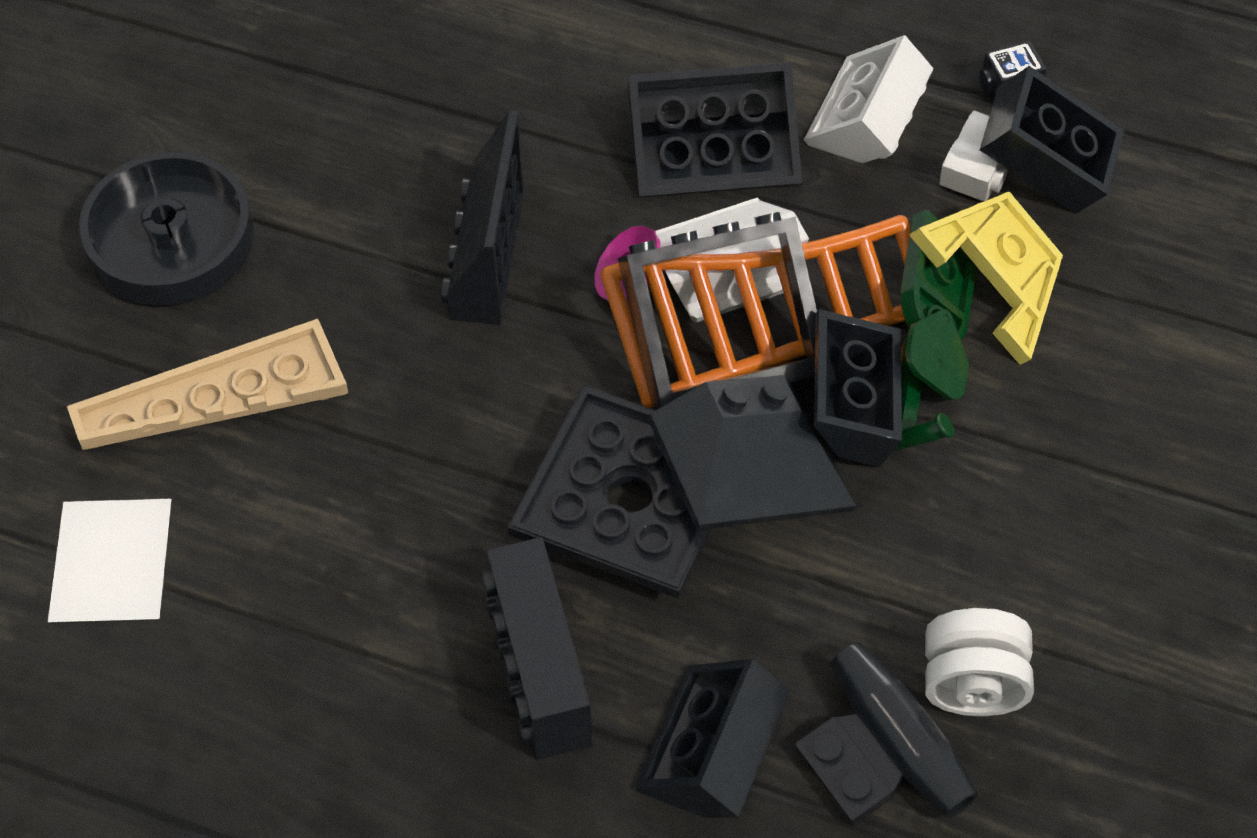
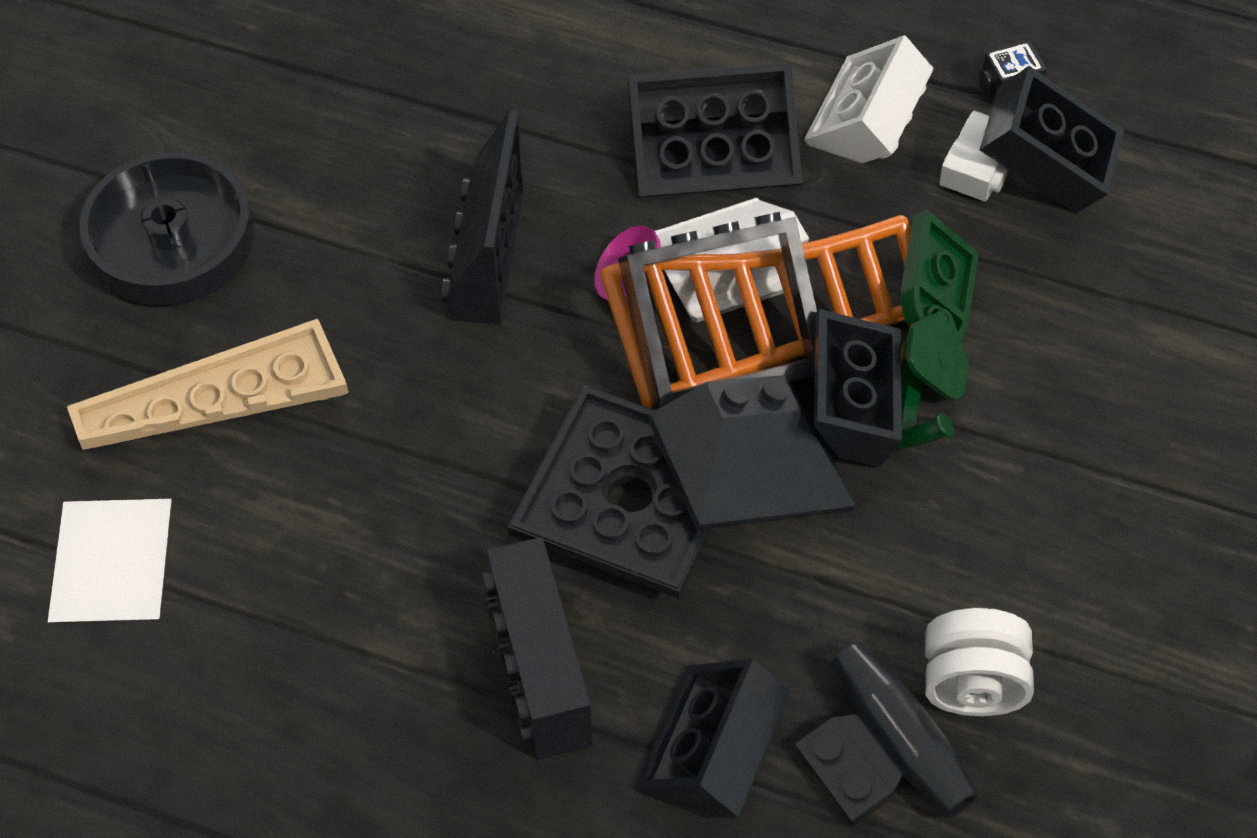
light yellow wing [909,192,1063,365] -> none

